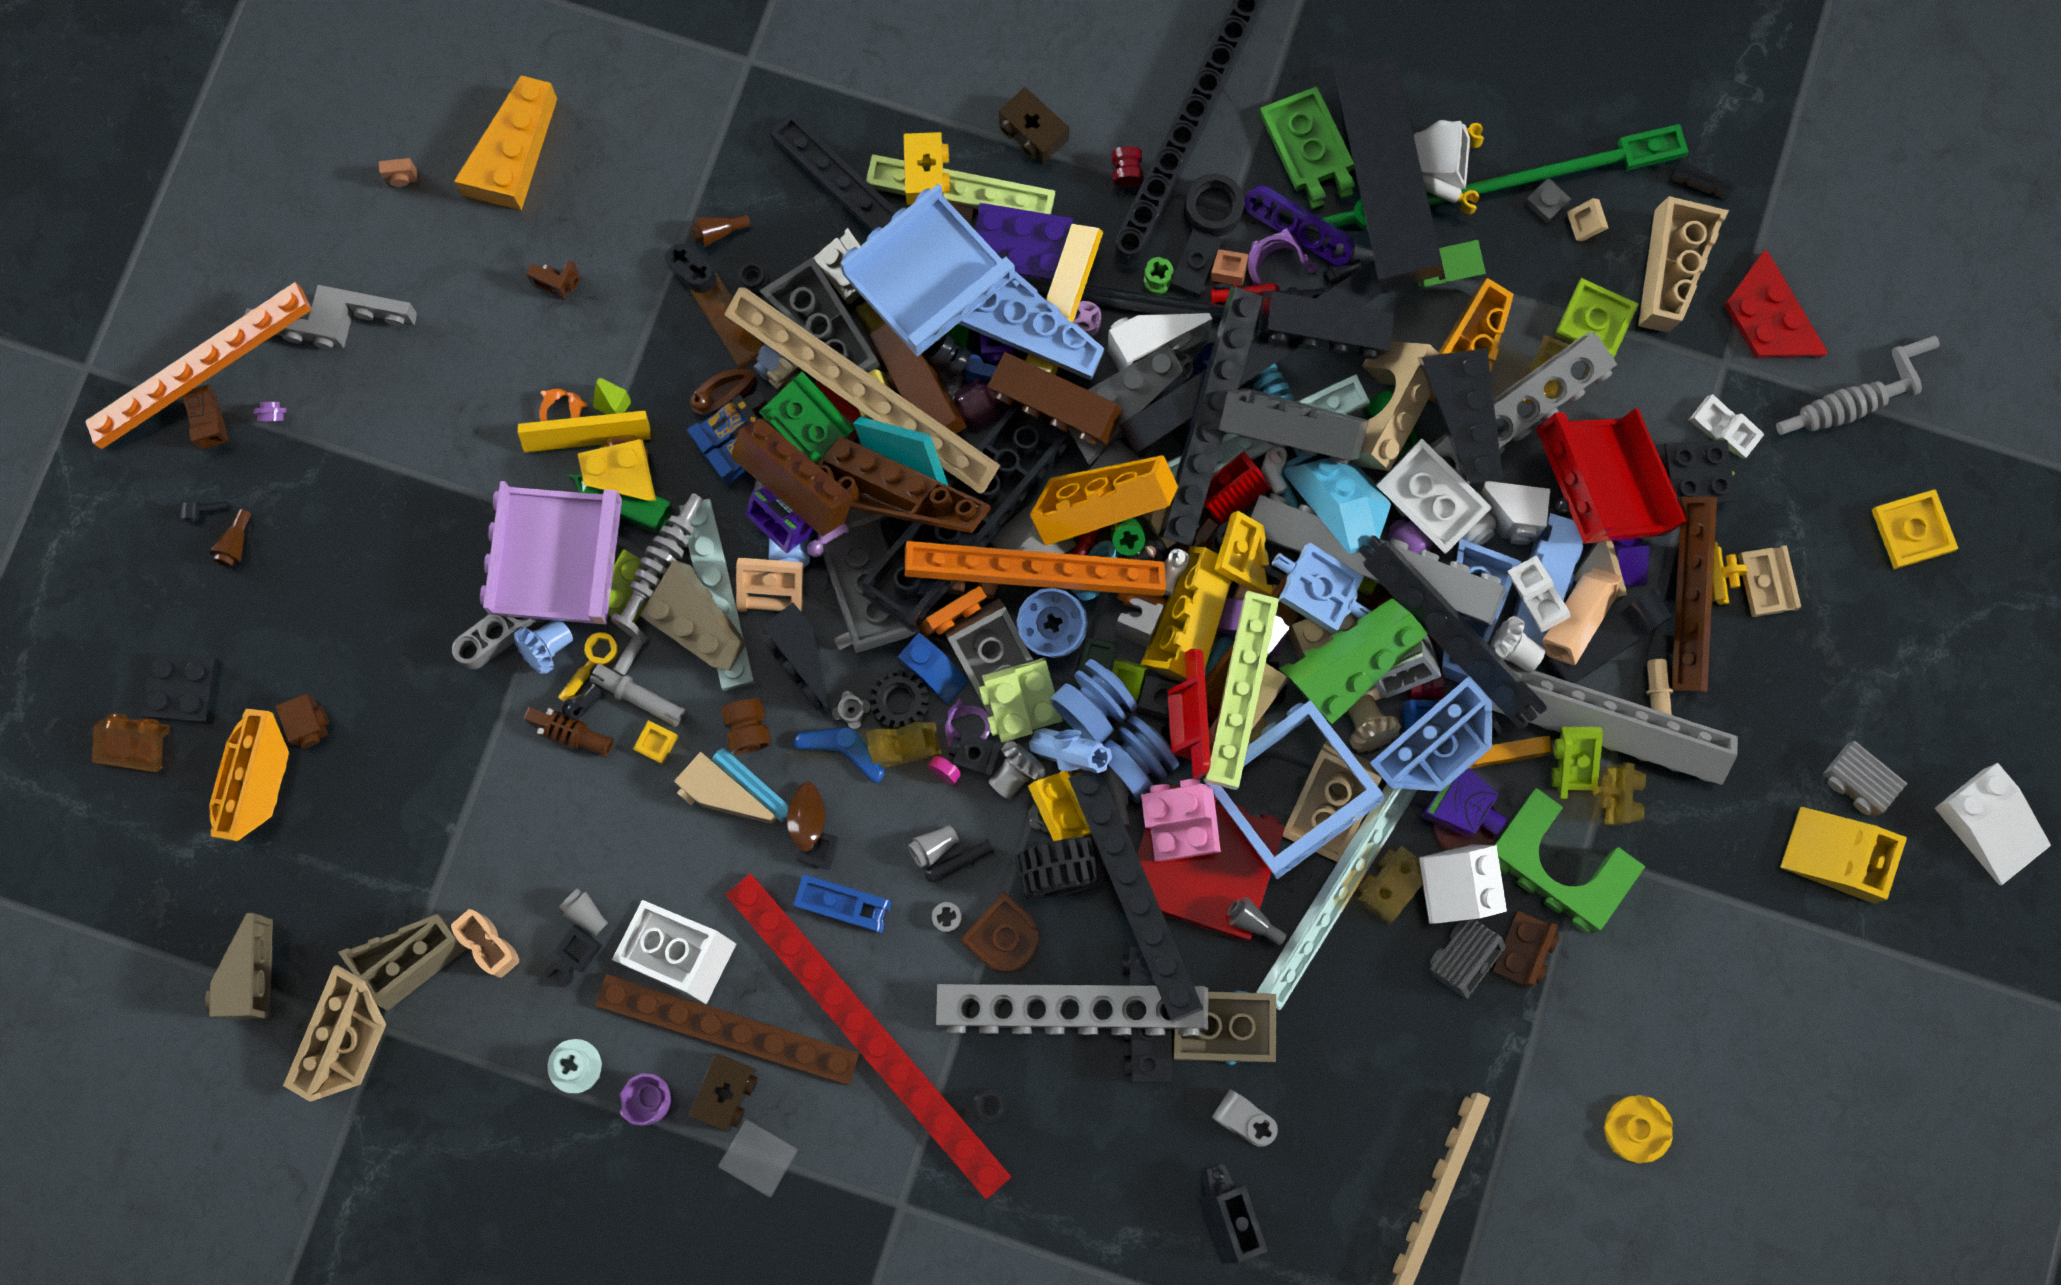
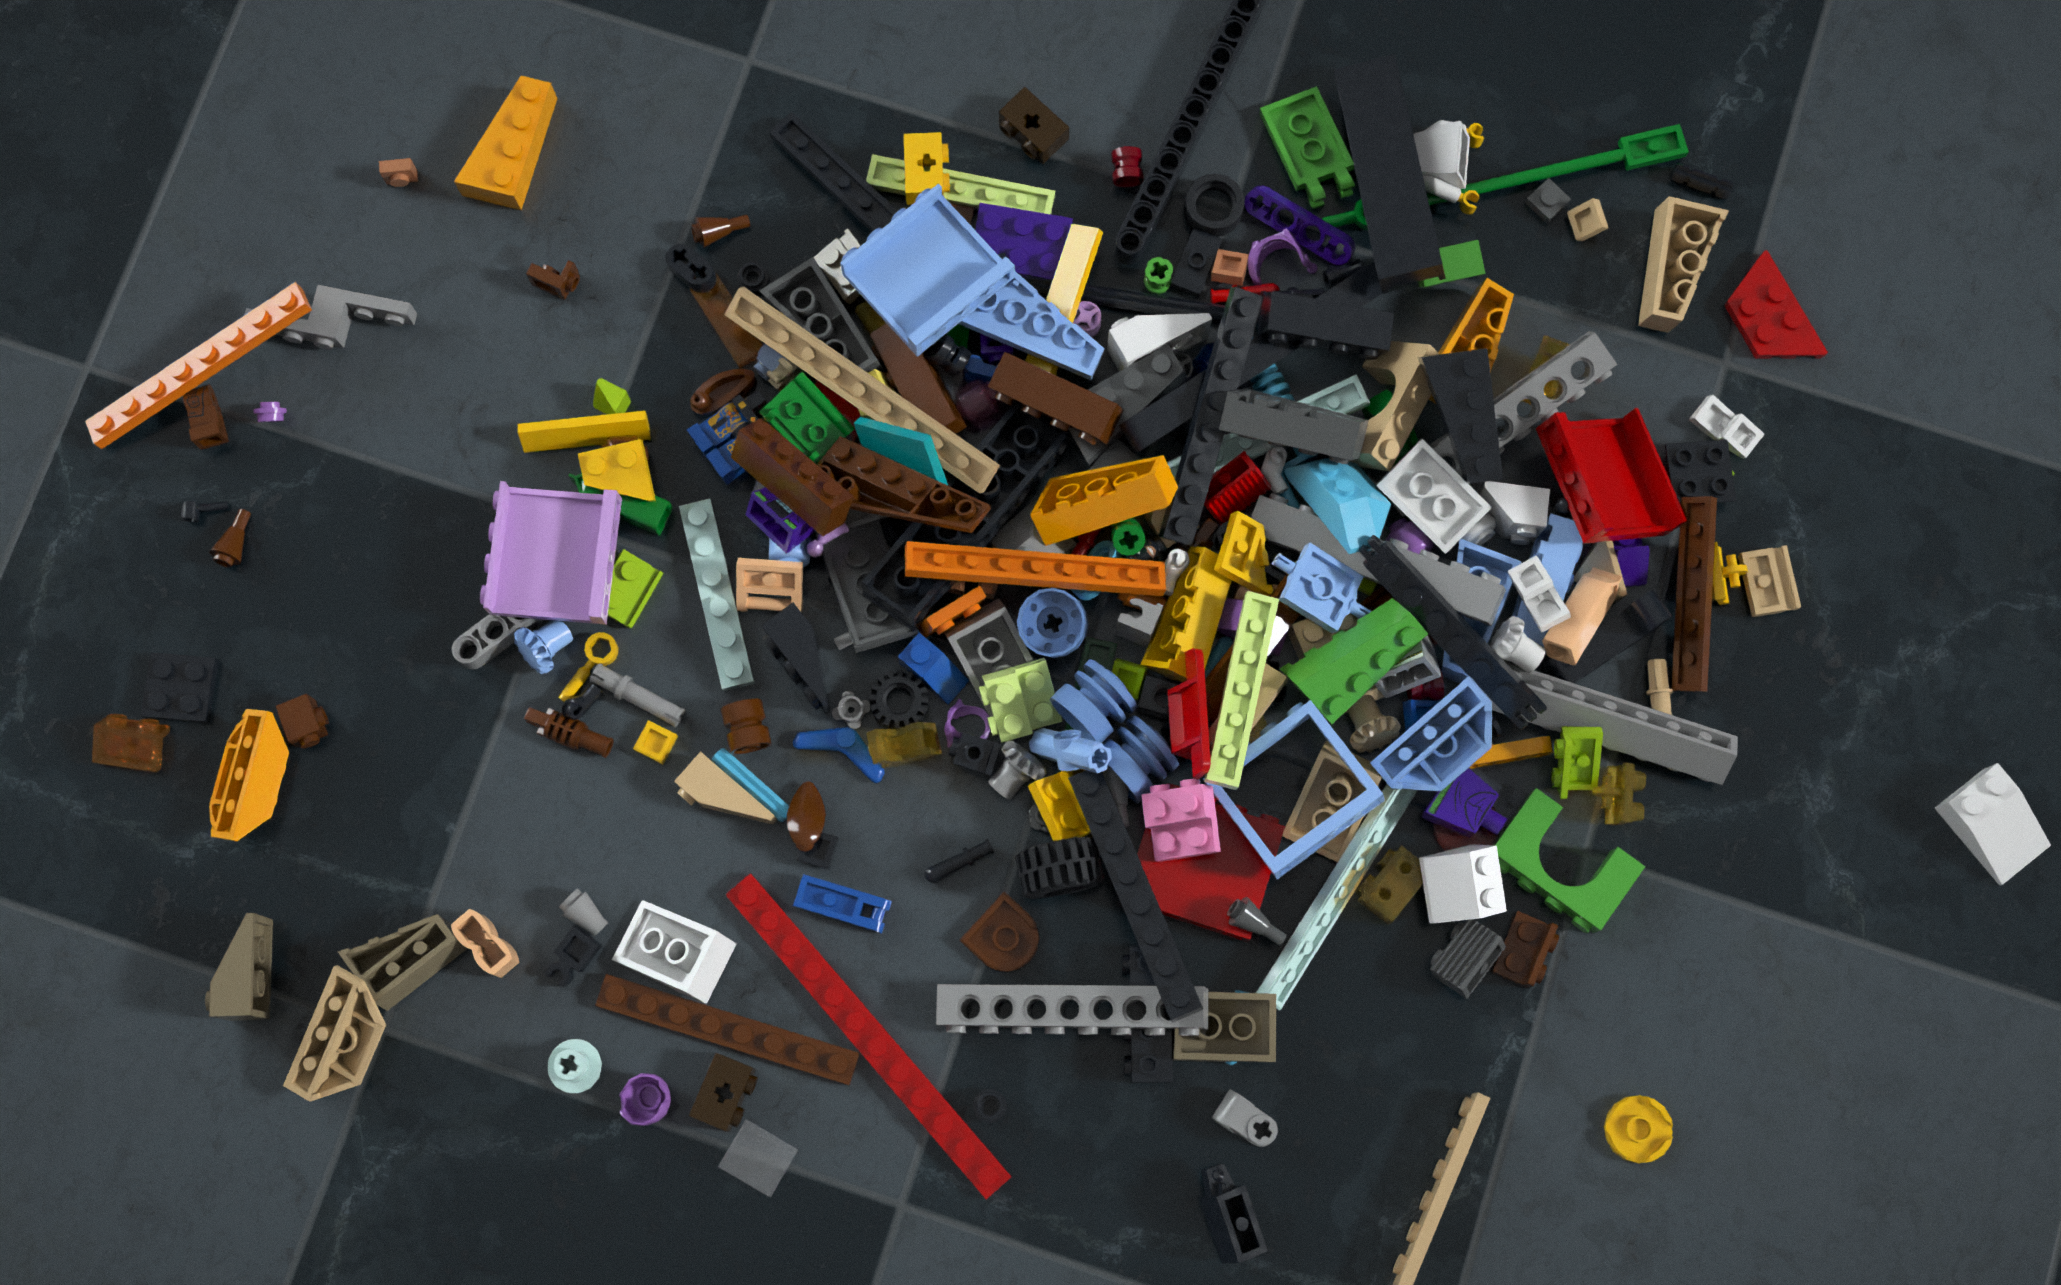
orange piece [539,389,588,421] -> none
light grey piece [611,493,703,676] -> none
dark tan wedge [640,560,747,671] -> none
light grey cone [908,825,959,868] -> none
dark pink tile [928,756,961,785] -> none
light grey bush [932,902,961,932] -> none
lime plate [1554,278,1639,359] -> none
light grey piece [1776,336,1940,435] -> none
yellow slope [1780,807,1907,904] -> none
light grey brick [1823,741,1907,816] -> none
yellow plate [1872,489,1959,569] -> none

